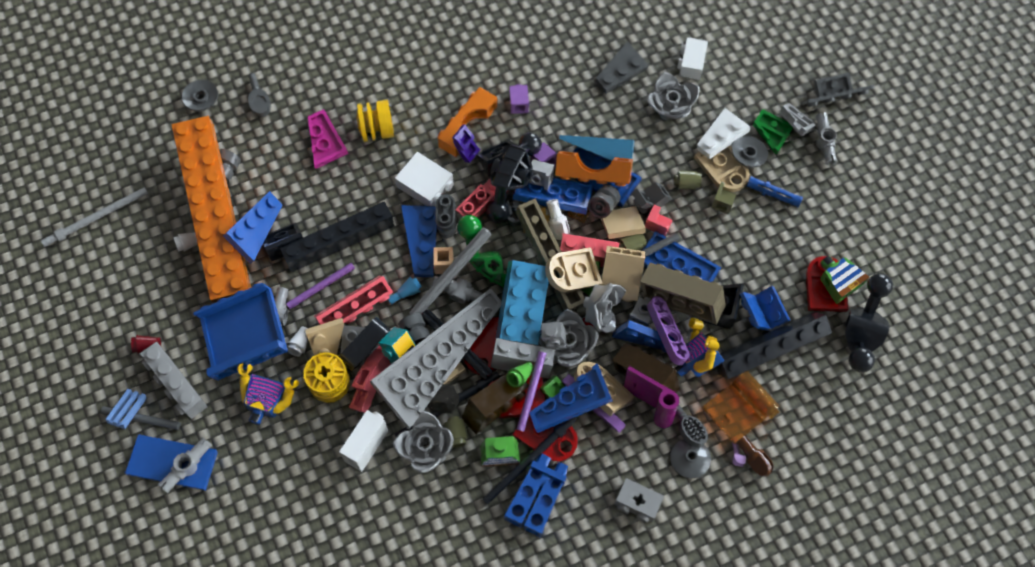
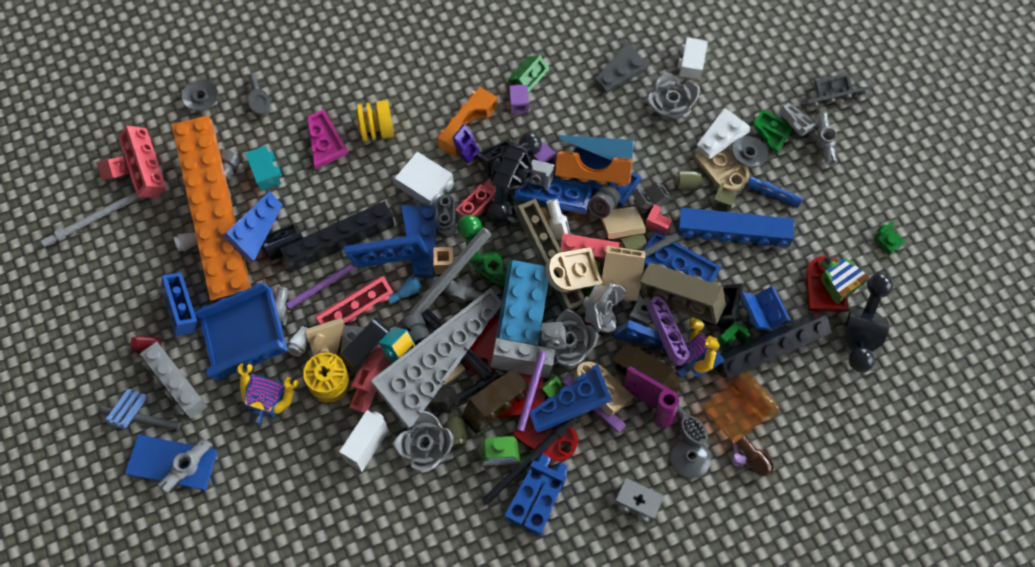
bright green cone [506,362,534,387] -> none
none -> coral panel [96,156,129,180]
none -> coral brick [118,126,166,198]
none -> blue brick [161,272,197,337]
none -> teal brick [245,146,282,191]
none -> blue tile [344,235,429,268]
none -> green panel [508,55,550,92]
none -> blue brick [677,207,794,248]
none -> green bracket [718,321,751,348]
none -> green bracket [874,221,905,255]

